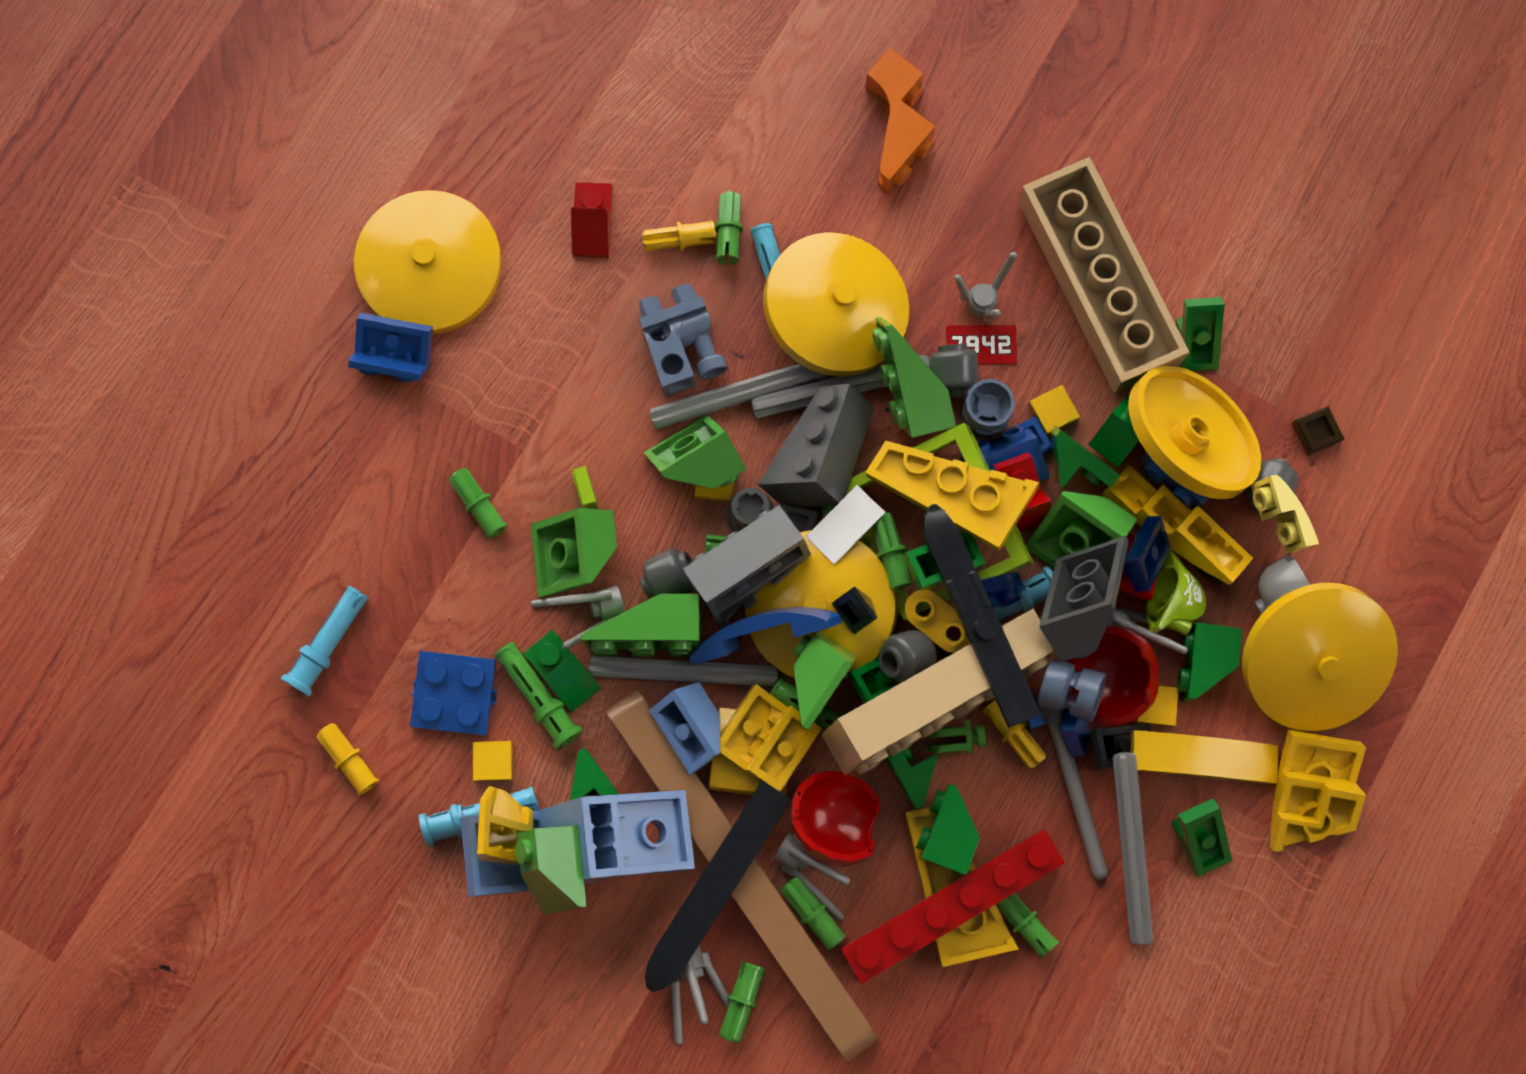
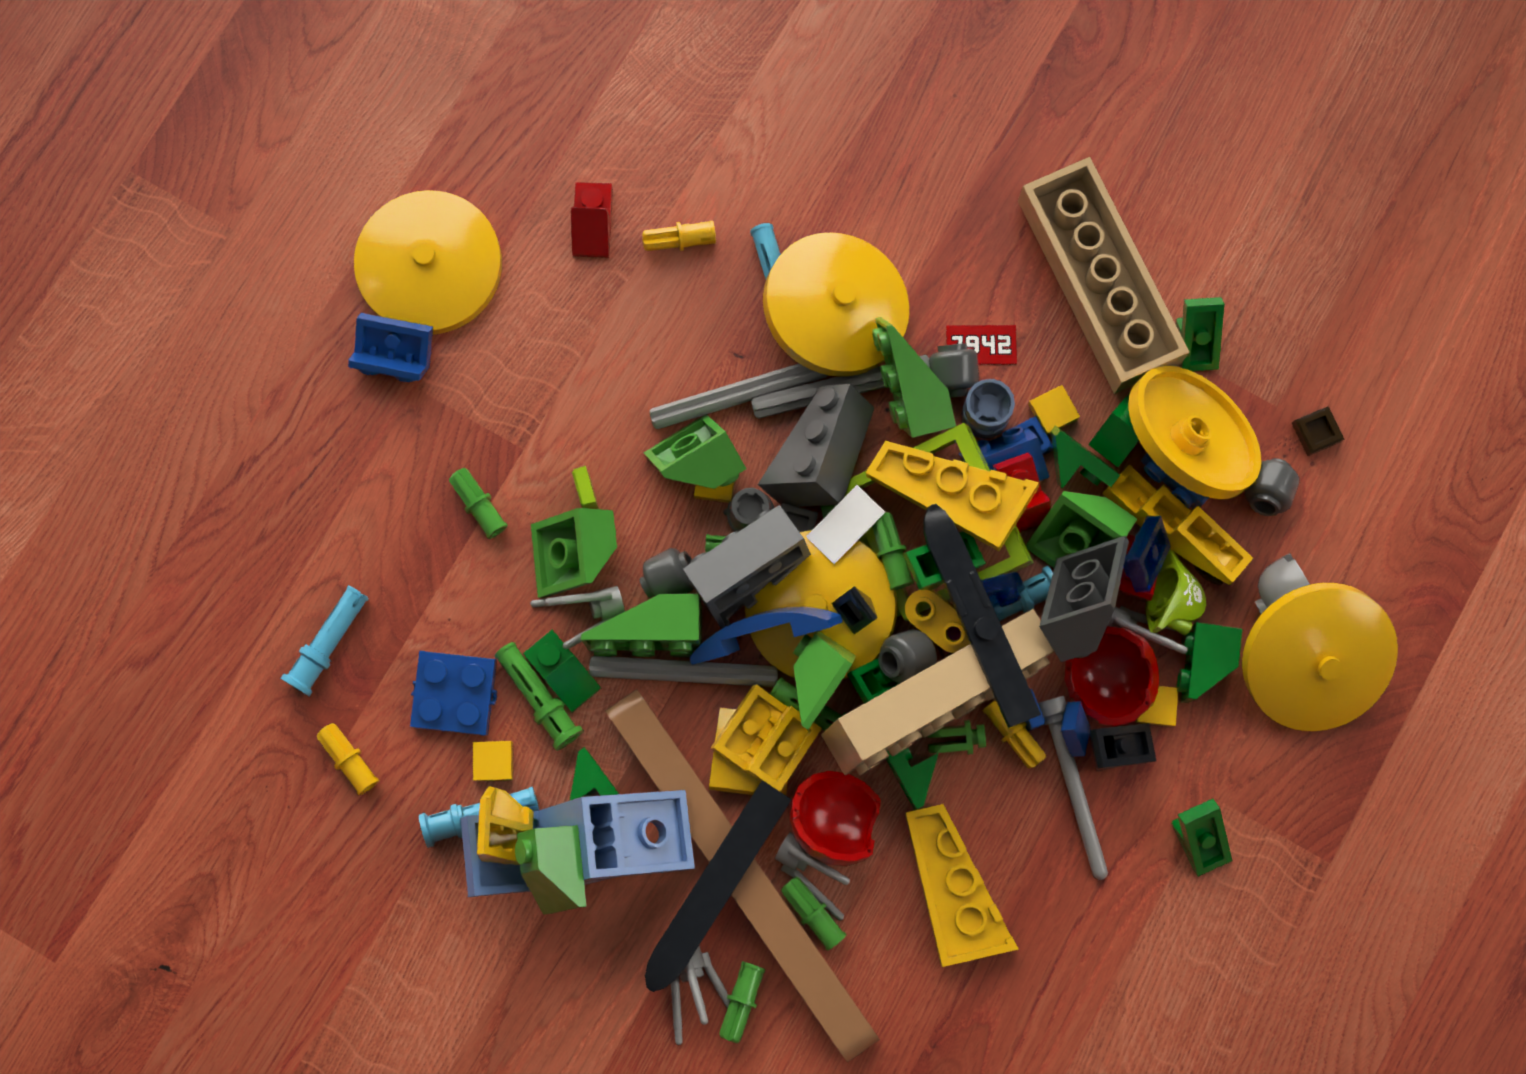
sand blue hips [639,283,728,397] -> none
medium blue slope [649,682,720,775] -> none
bright green axle [715,191,744,265] -> none
red arch [840,829,1065,984] -> none
orange arch [865,48,935,193] -> none
green slope [915,783,980,876] -> none
light grey plant [954,252,1017,323] -> none
bright green axle [996,893,1059,959] -> none
sand blue wheel [1038,658,1106,722] -> none
light grey axle [1113,752,1153,945] -> none
yellow slope [1130,730,1278,784] -> none
light yellow slope [1251,474,1319,554] -> none
yellow slope [1270,730,1366,852] -> none

